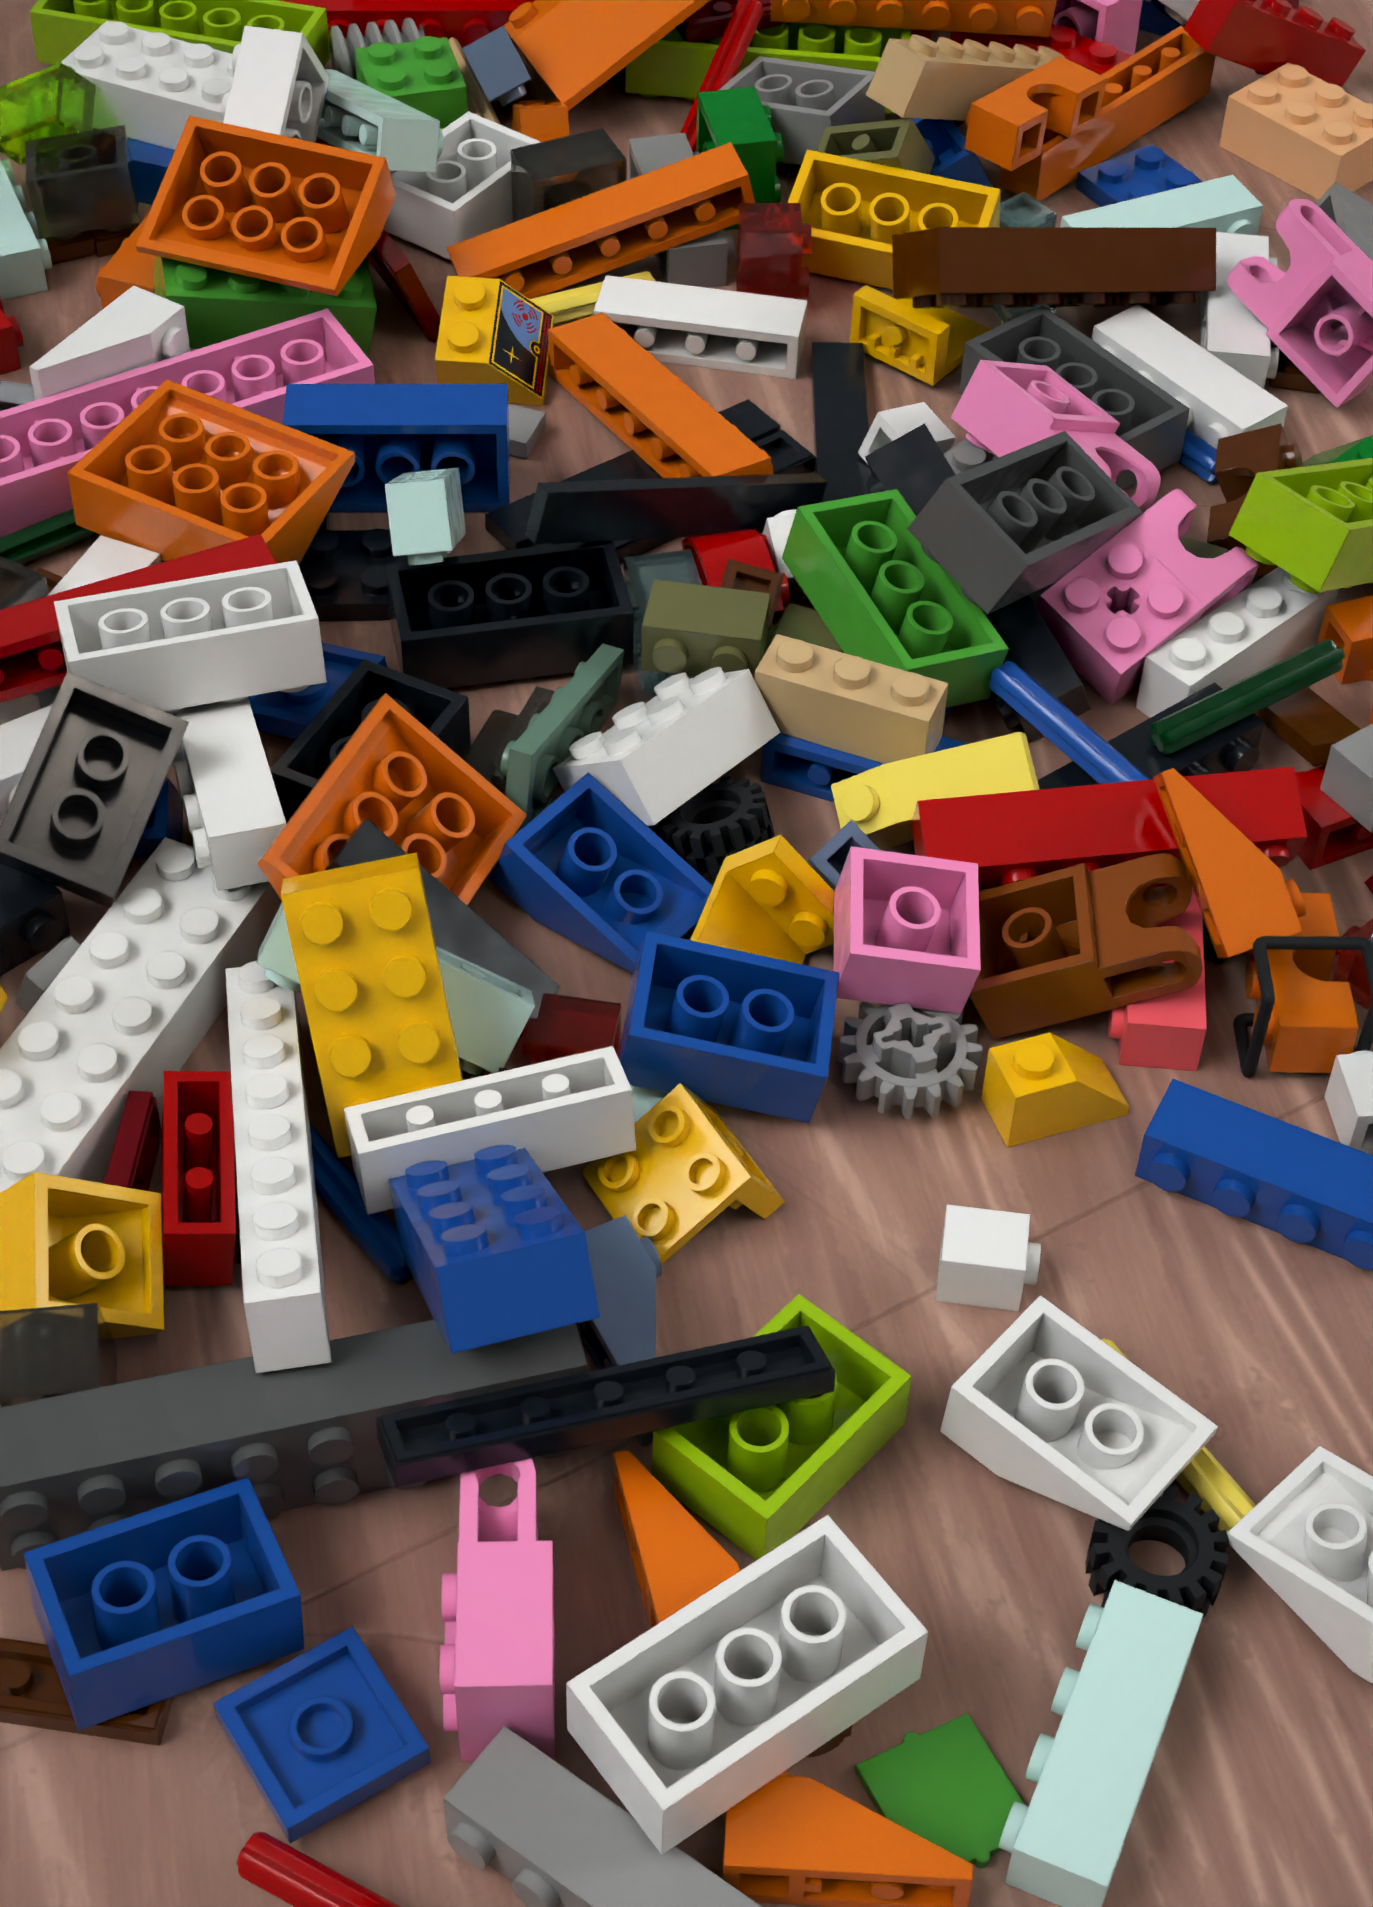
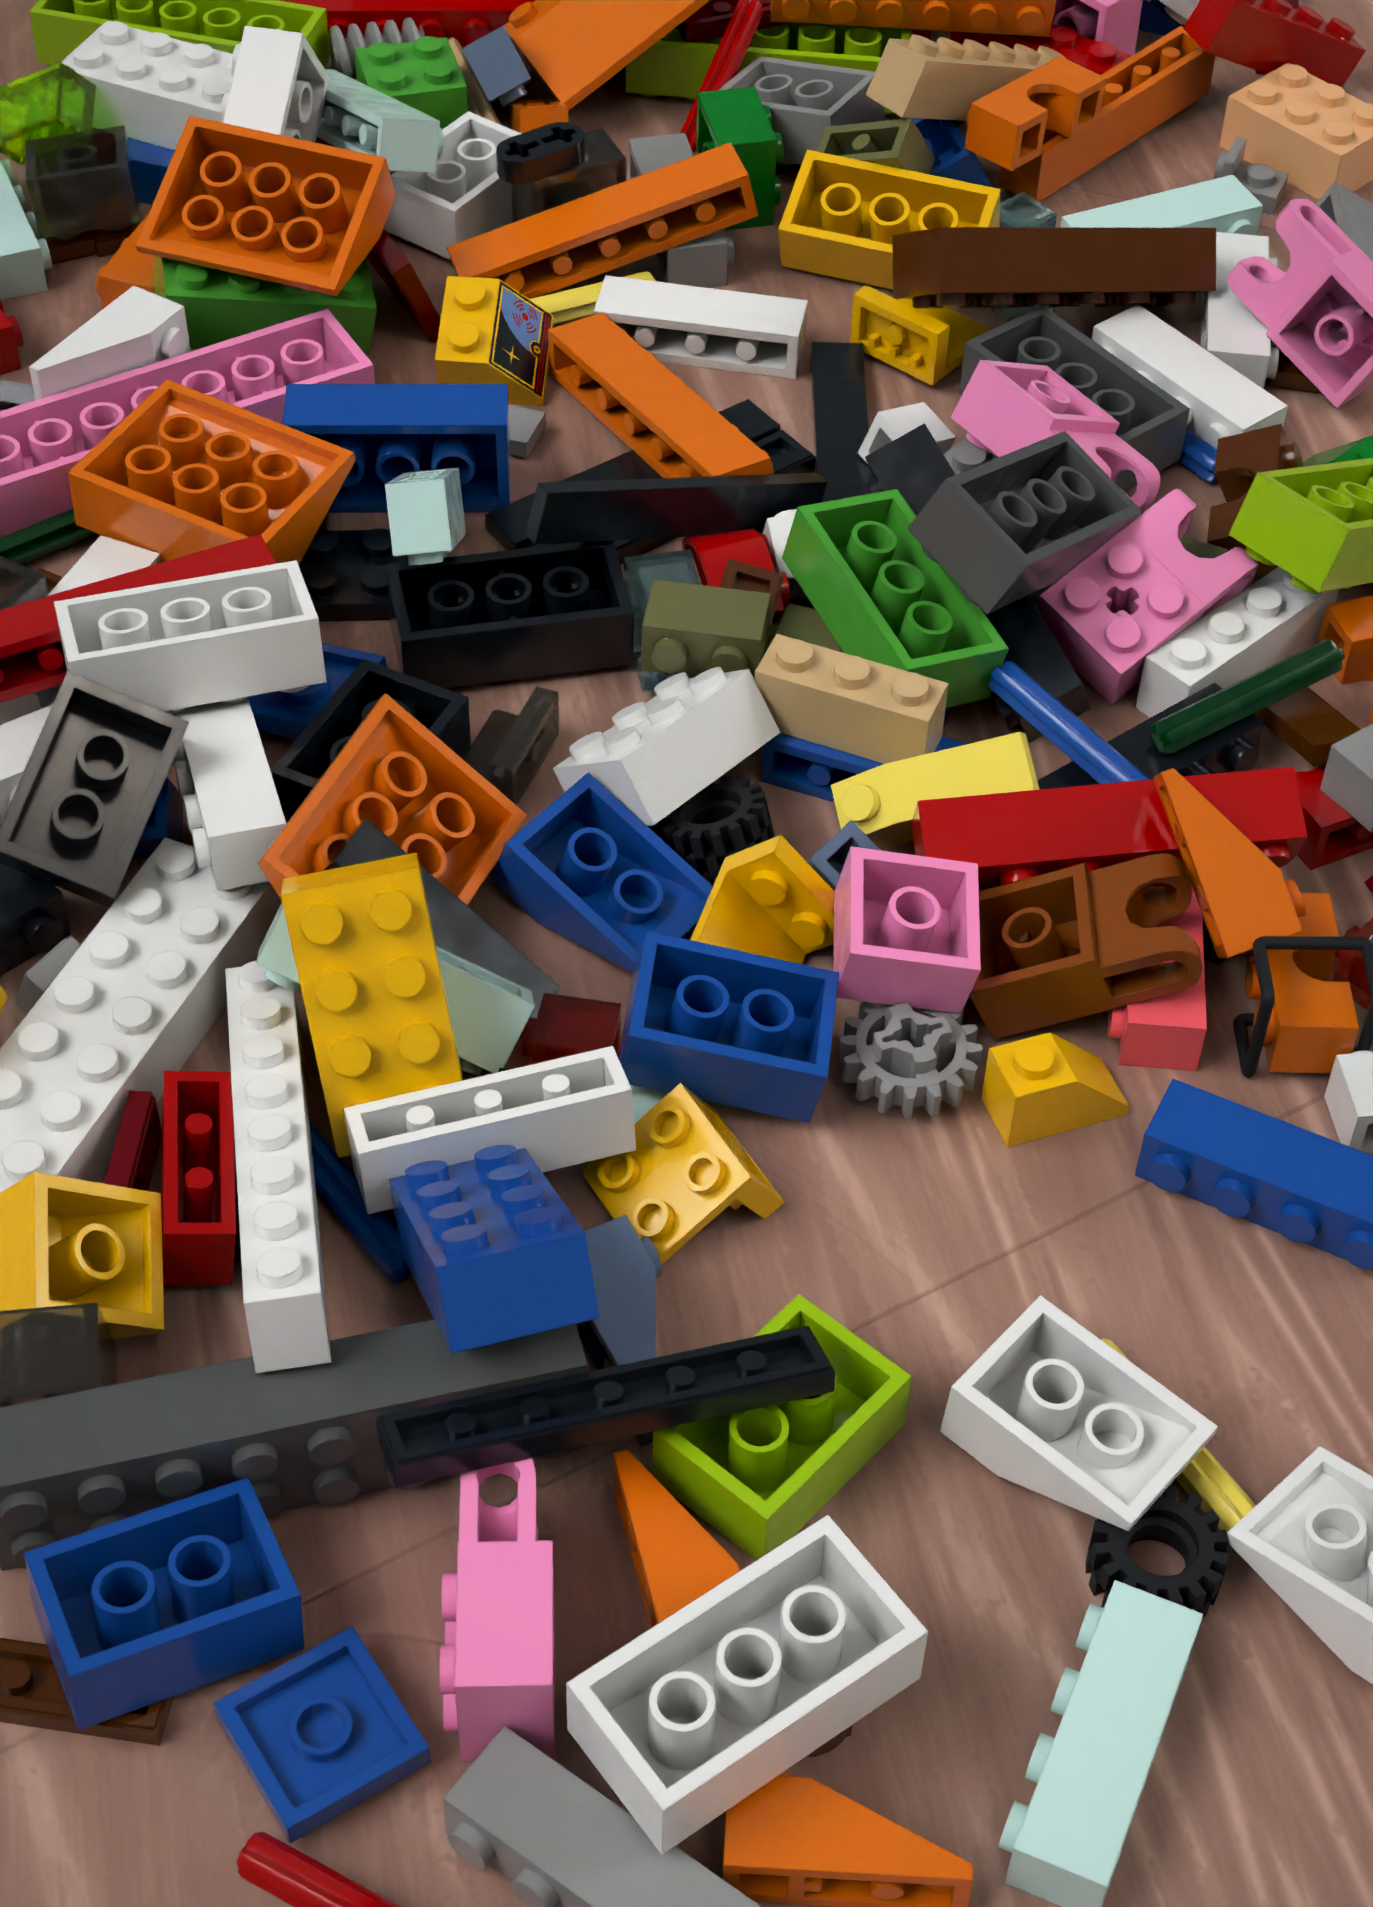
sand green wing [500,644,624,834] -> none
clear red brick [736,203,812,299] -> none
bright green piece [855,1713,1025,1868] -> none
white brick [935,1204,1041,1312] -> none
blue plate [1076,144,1203,207] -> none
none -> black beam [496,122,585,184]
none -> light grey bracket [1214,137,1289,215]

